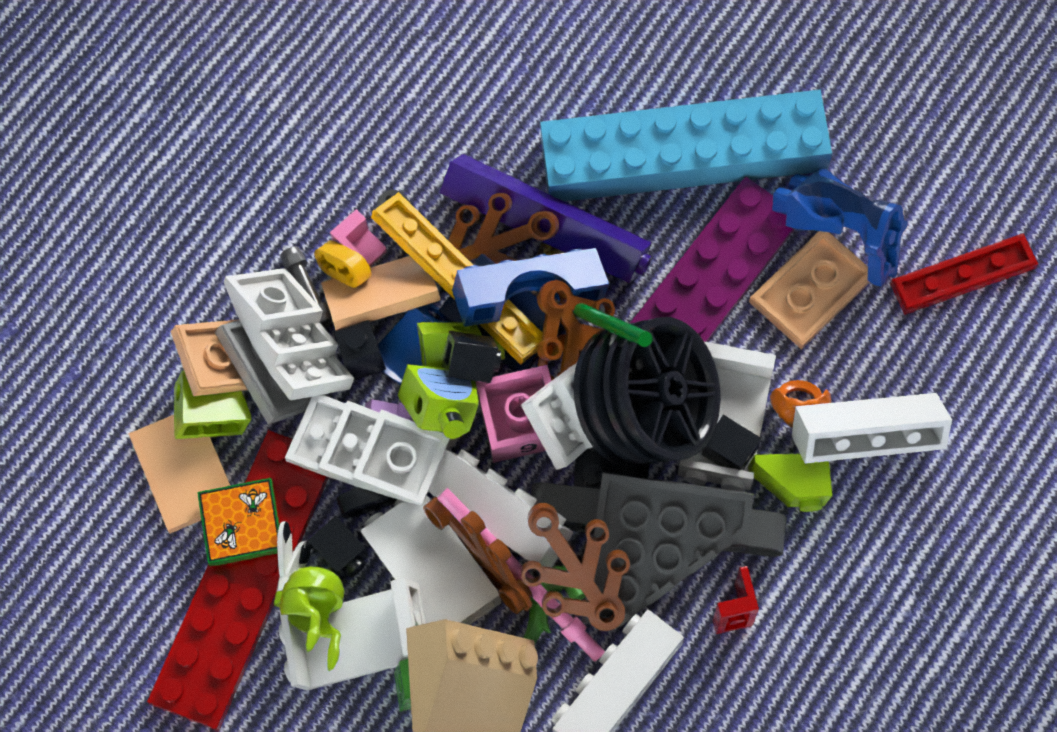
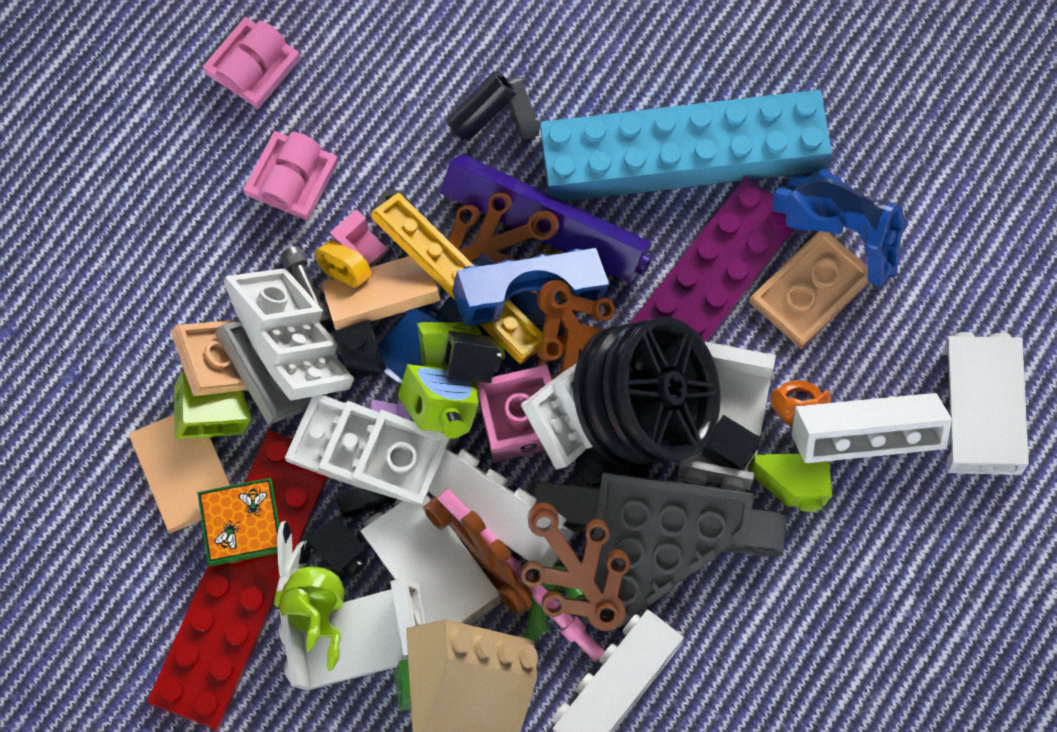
green bar [574,303,653,347] -> none
red panel [713,566,759,634] -> none
red tile [890,233,1038,315] -> none
none -> bright pink plate [203,17,301,109]
none -> bright pink plate [243,131,339,221]
none -> black axle [447,71,517,141]
none -> dark grey beam [508,76,539,141]
none -> white panel [943,332,1029,475]

